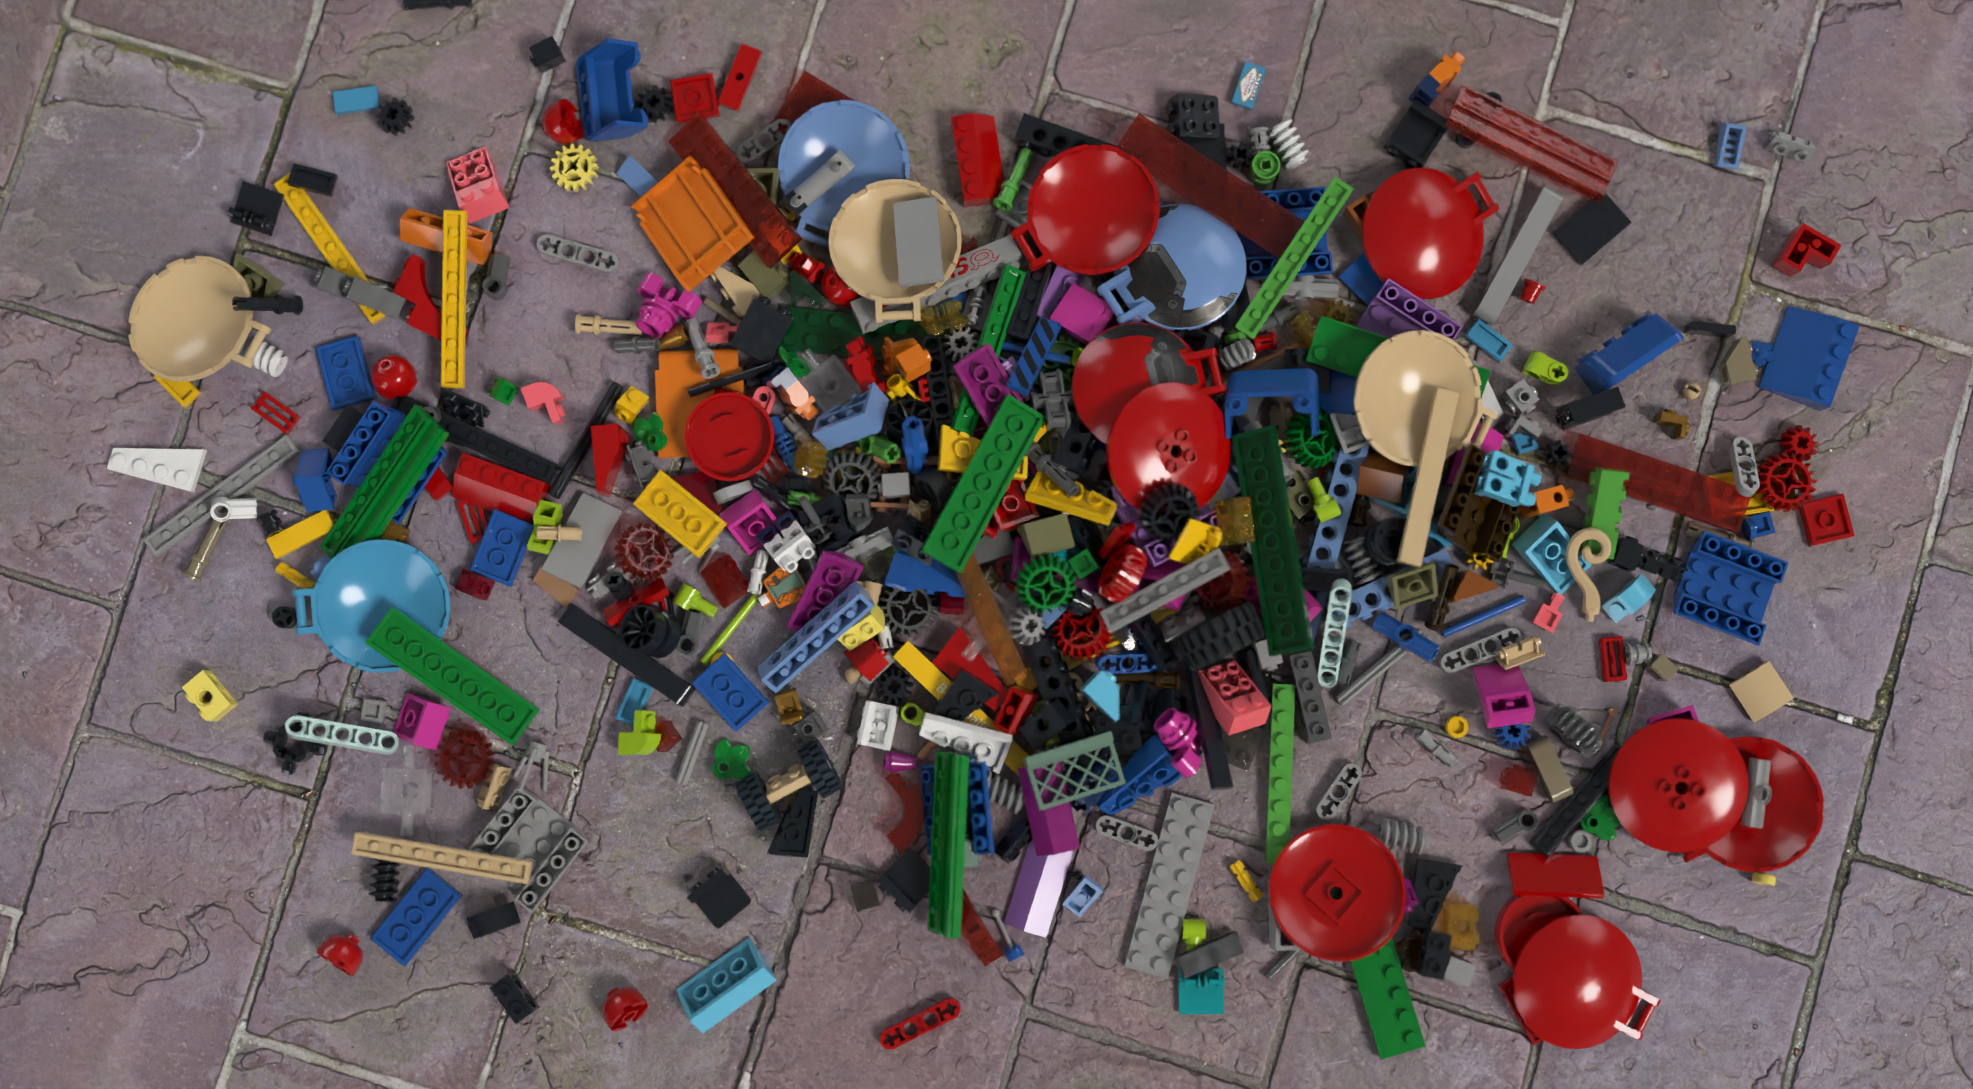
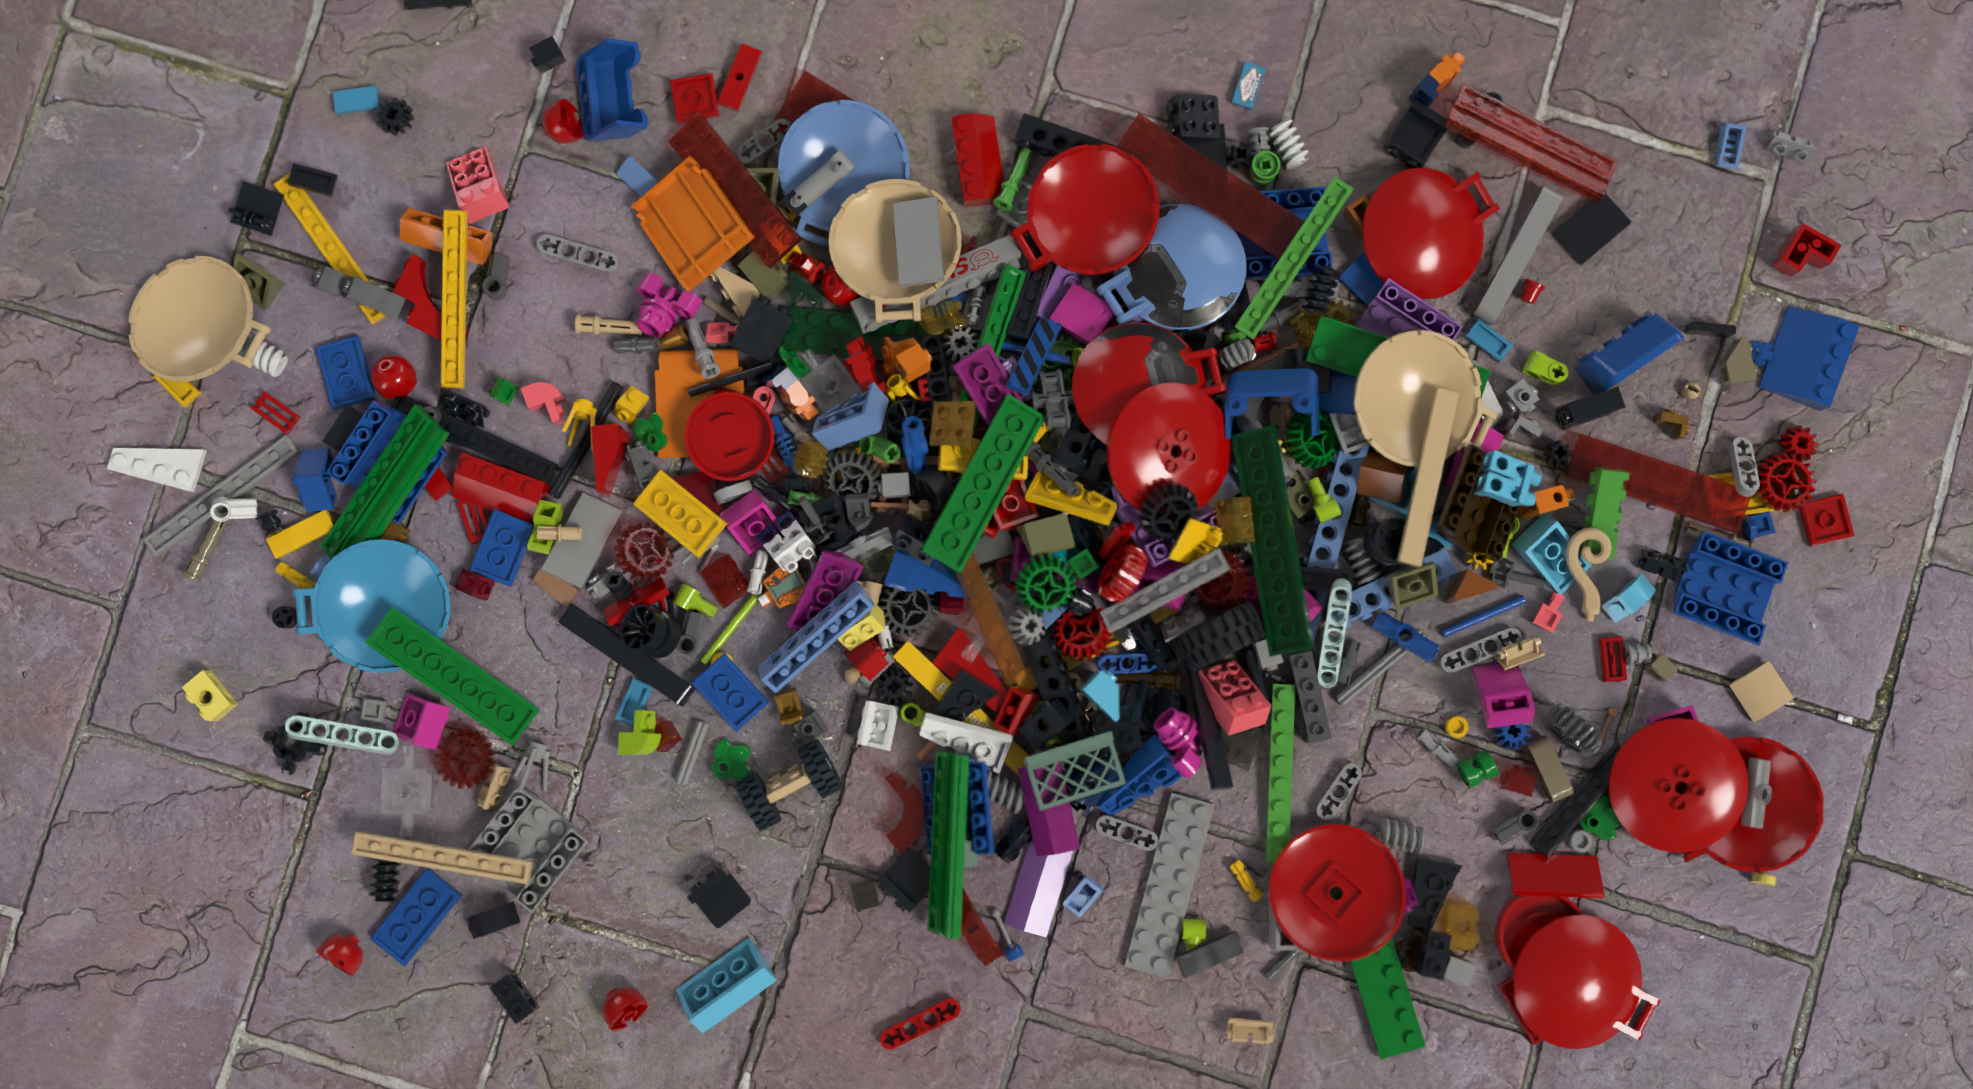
black pin [232,295,303,315] -> none
light yellow gear [550,143,599,192] -> none
black gear [636,85,674,123] -> none
black wing [767,788,818,858] -> none
magenta cone [883,750,916,773] -> none
teal hinge [1178,968,1225,1015] -> none
dark brown pin [1424,563,1459,631] -> none
dark azure tile [1510,433,1539,456] -> none
black brick [1608,536,1644,572] -> none
none -> yellow plant [562,399,597,452]
none -> pearl gold hinge [929,401,976,449]
none -> tan hinge [1226,1018,1274,1045]
none -> black piece [1300,264,1341,313]
none -> green wheel [1456,749,1499,789]

